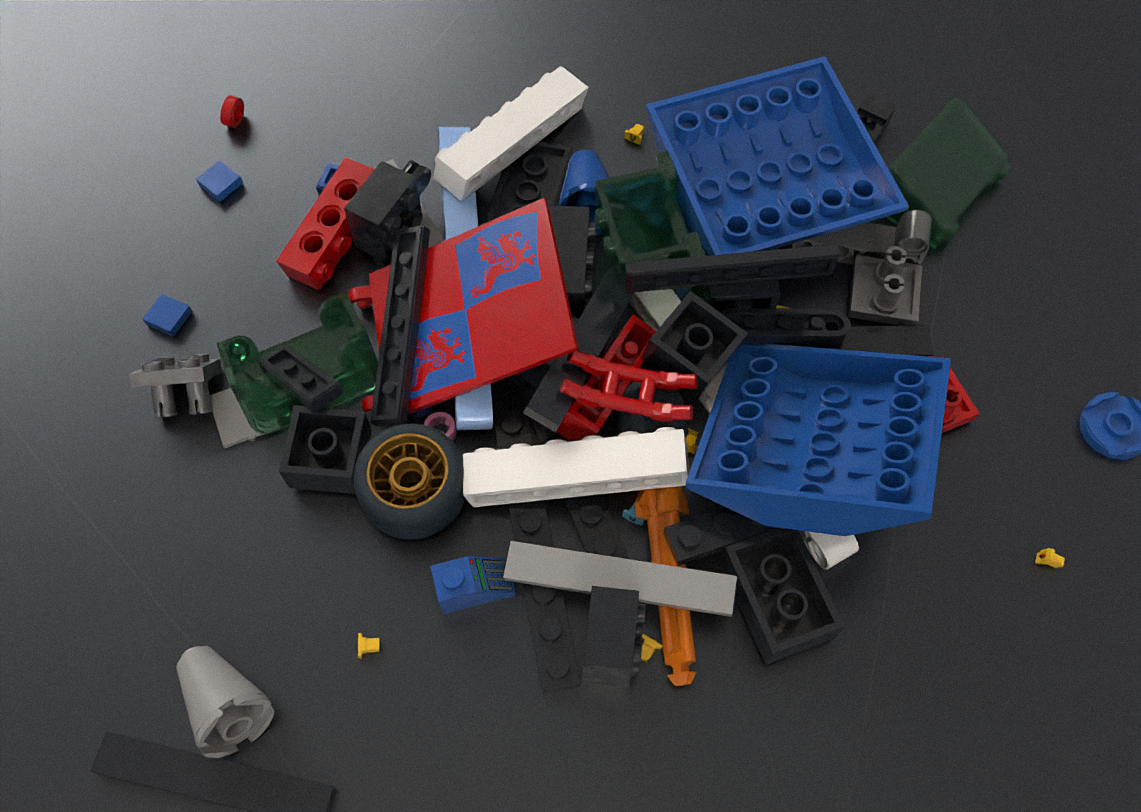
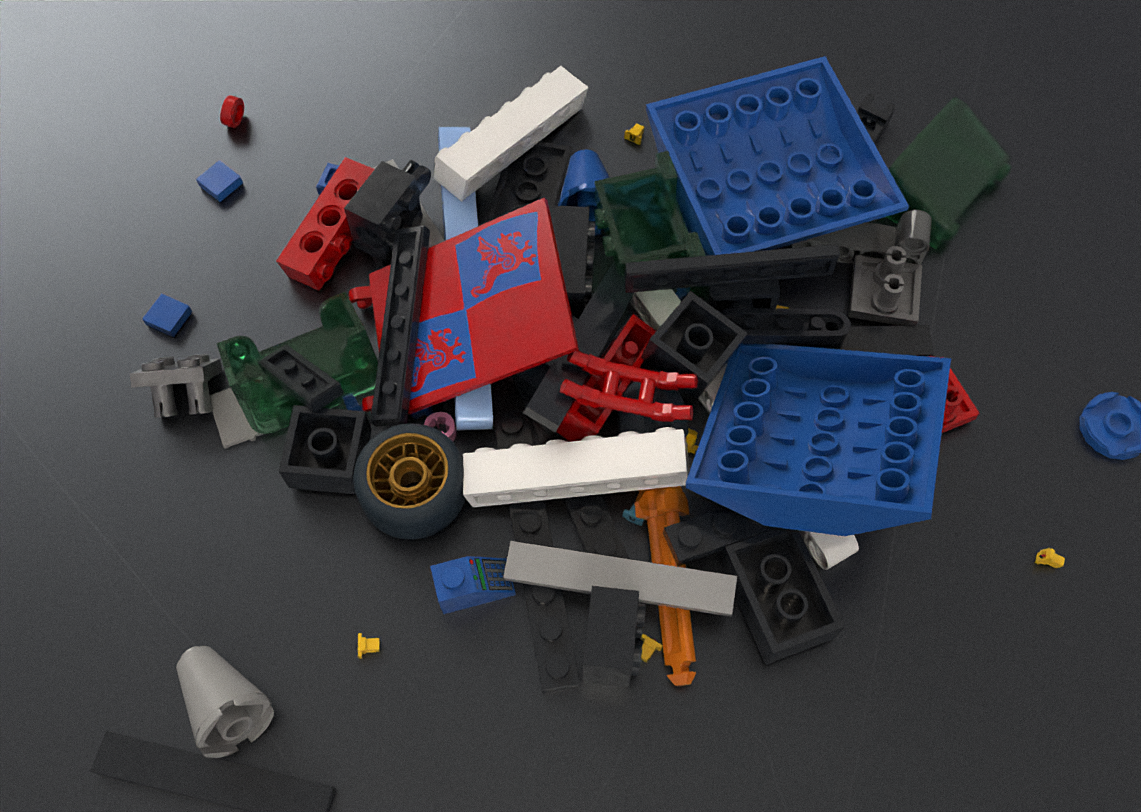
none -> blue piece [342,392,363,411]

